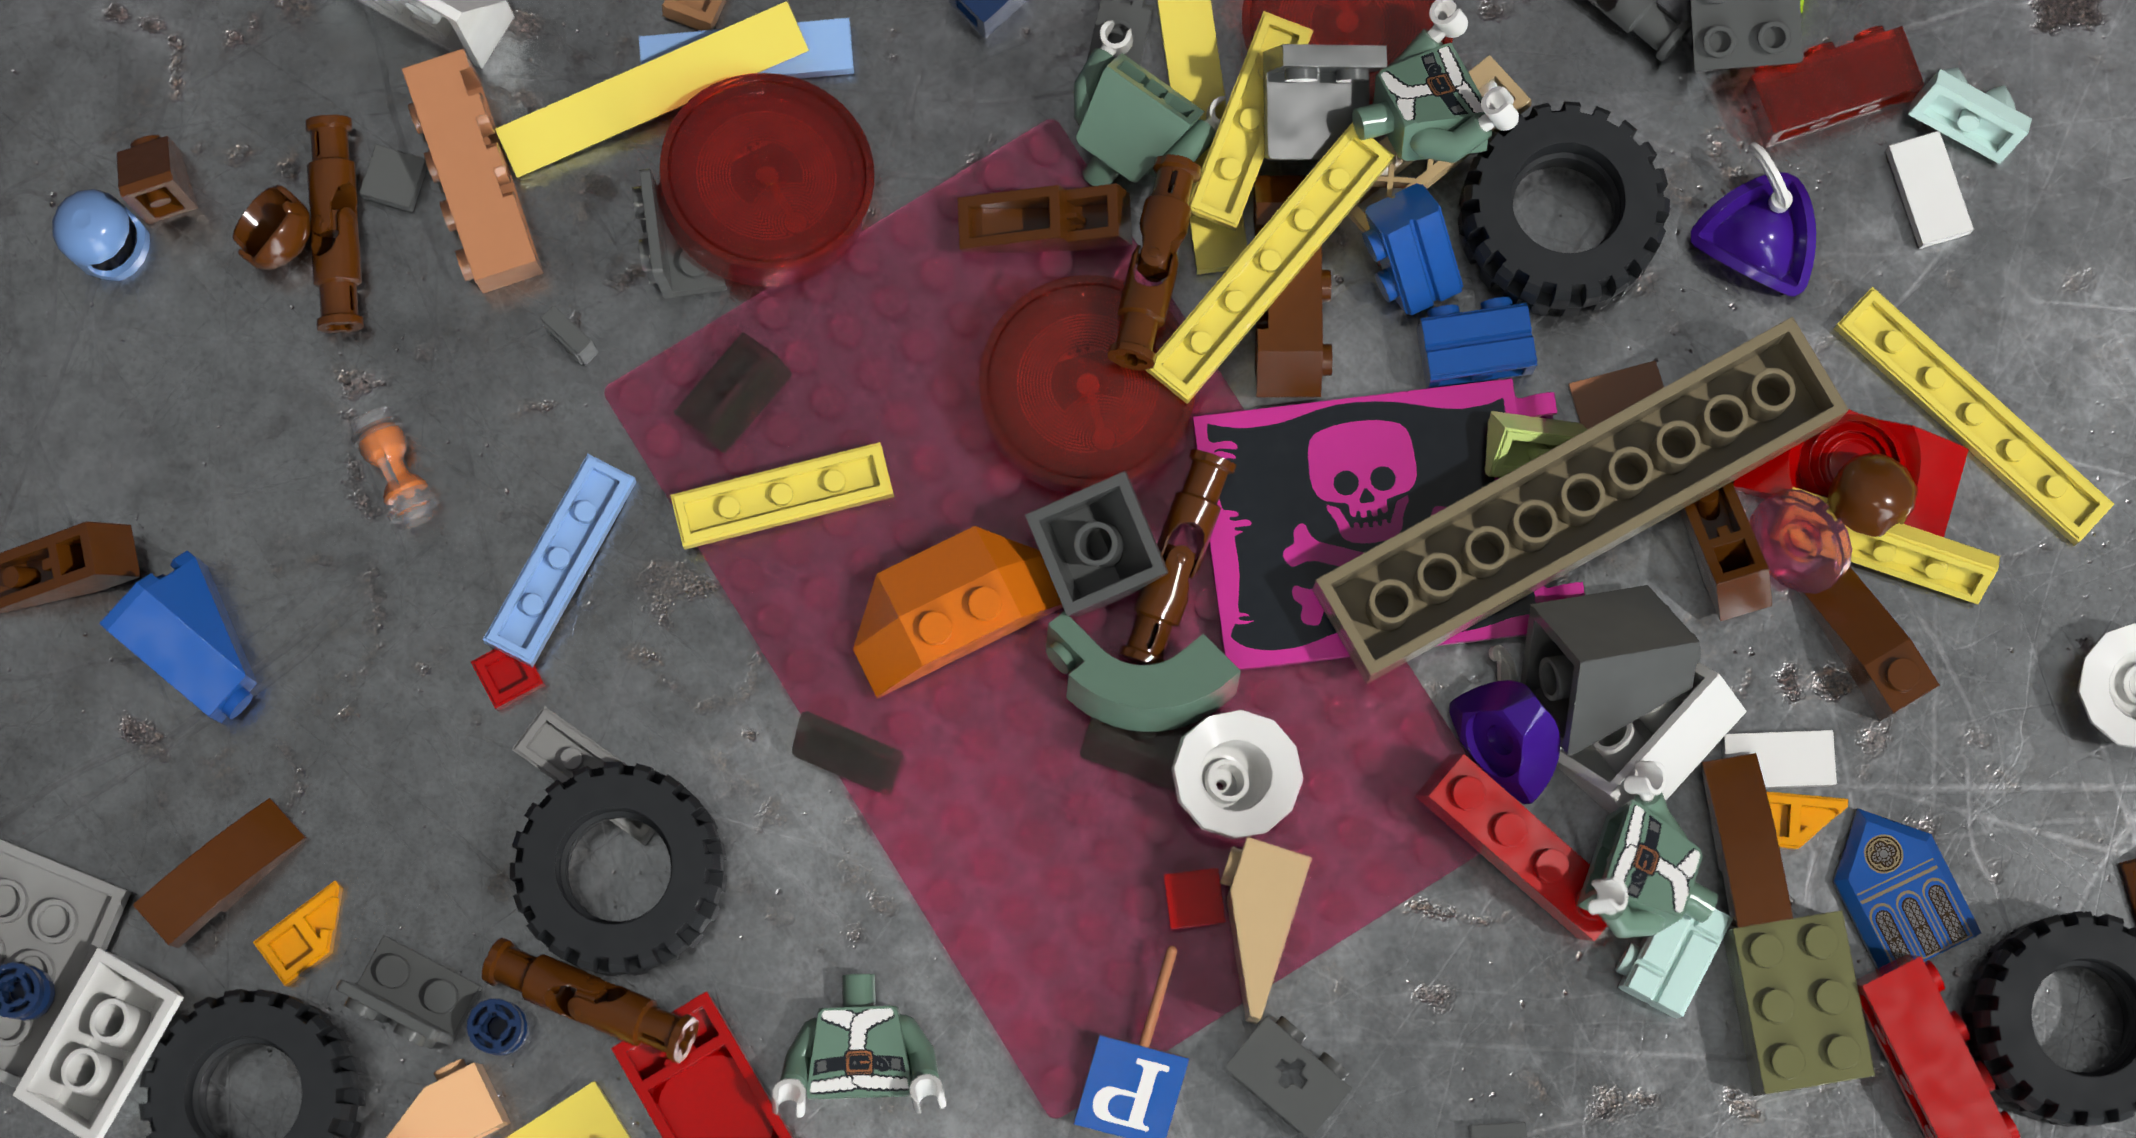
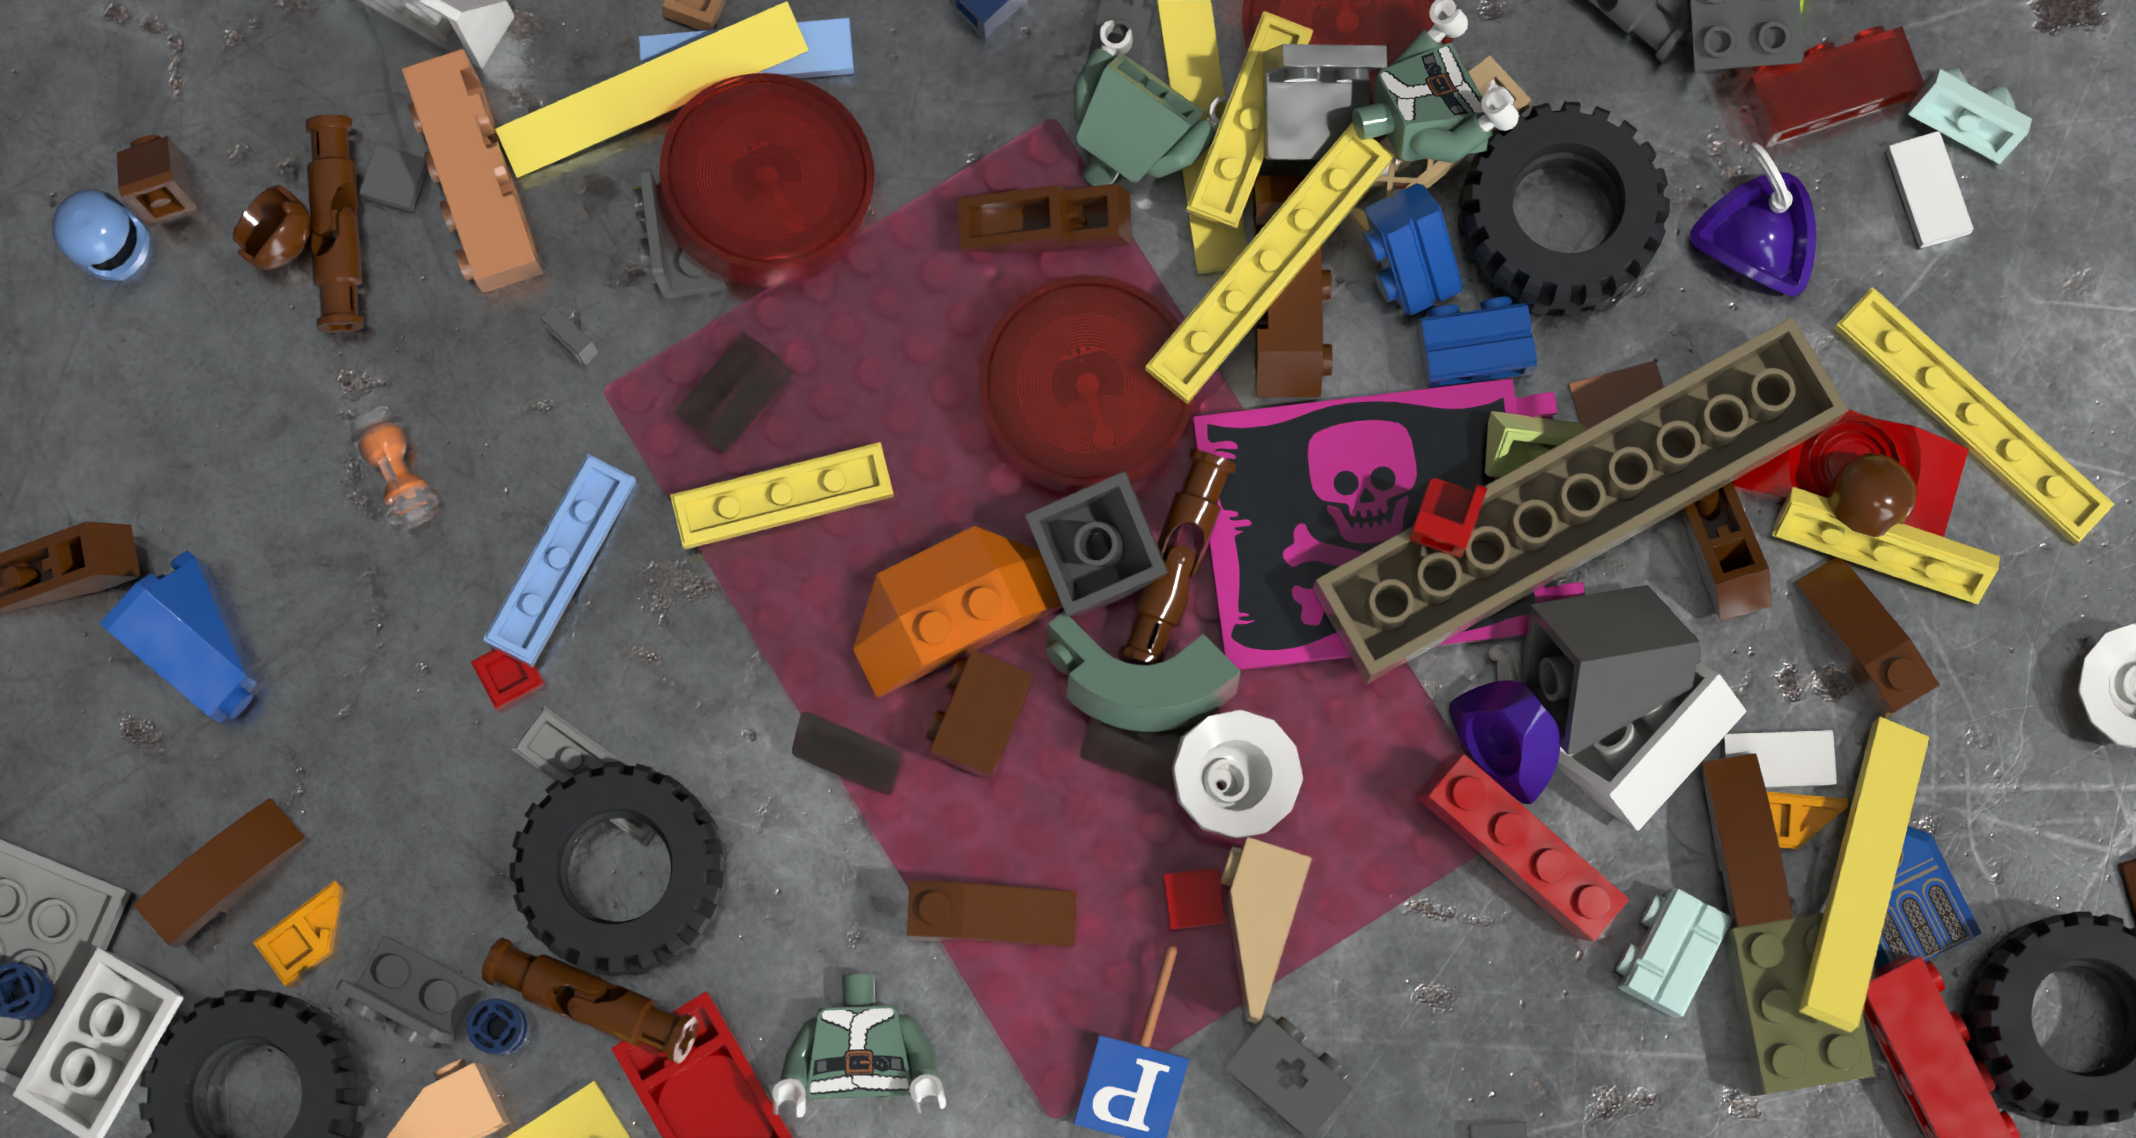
reddish brown piece [1107,154,1202,371] -> none
torso [1577,761,1718,938] -> none
clear pink tile [1750,489,1852,594] -> none
none -> reddish brown slope [907,880,1077,947]
none -> reddish brown brick [925,649,1034,782]
none -> red panel [1409,478,1488,559]
none -> light yellow tile [1799,716,1930,1033]

